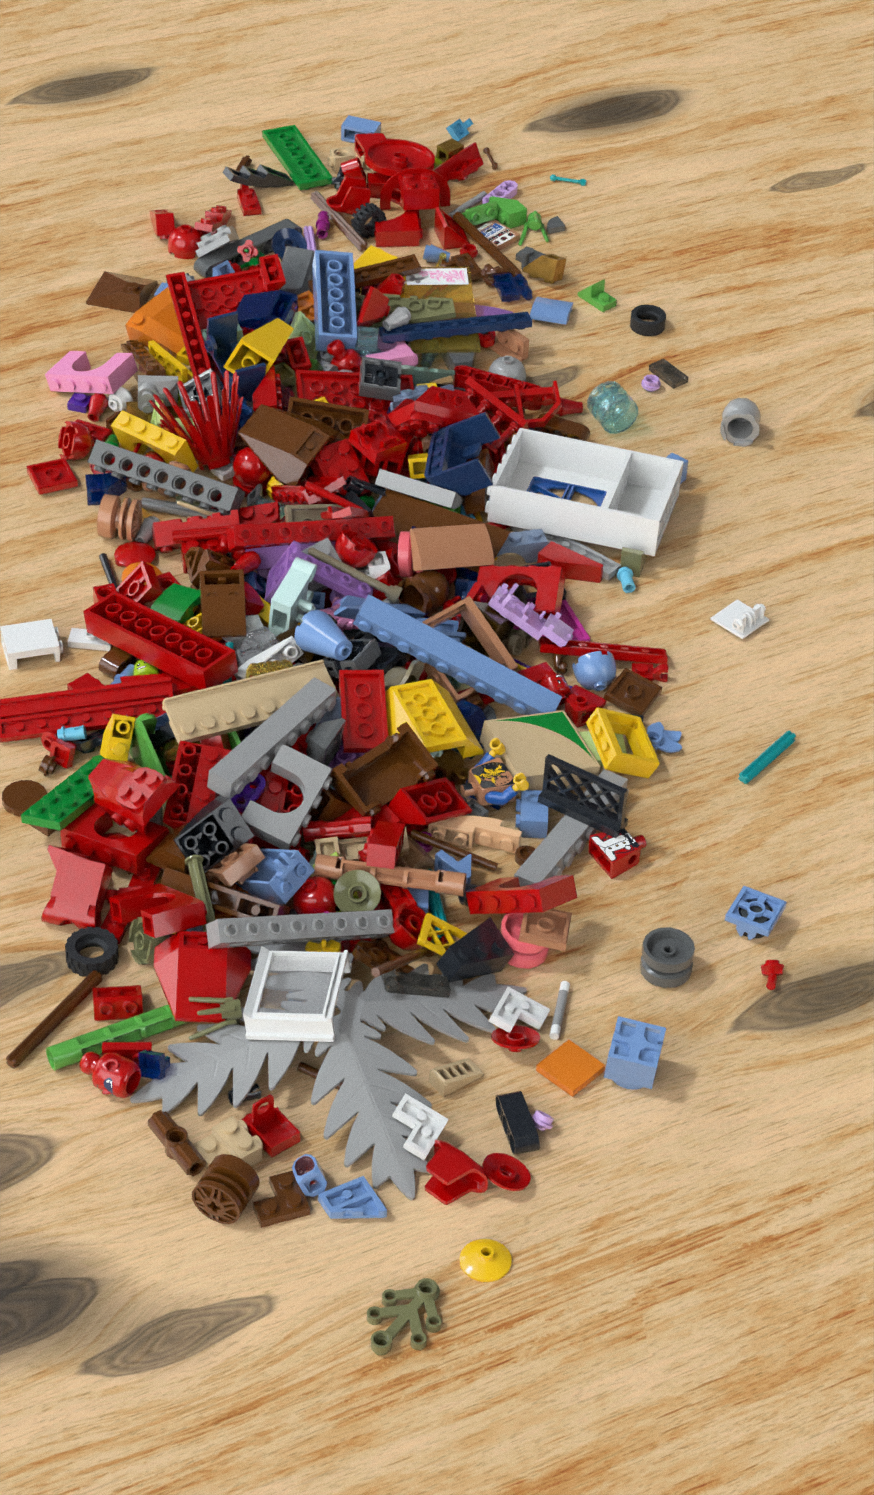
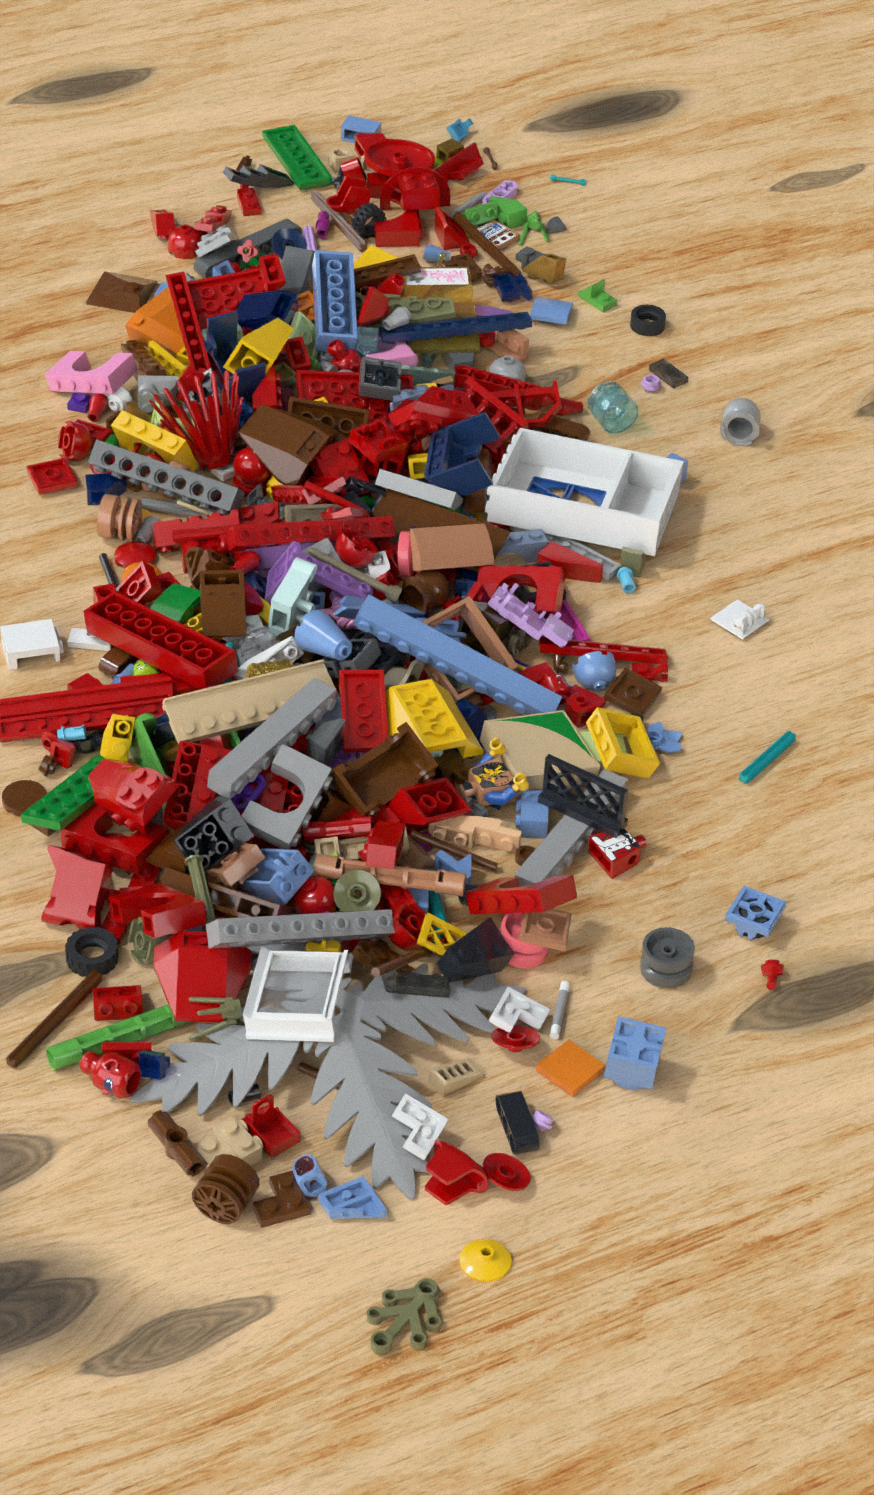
none -> red plate [176,365,205,403]

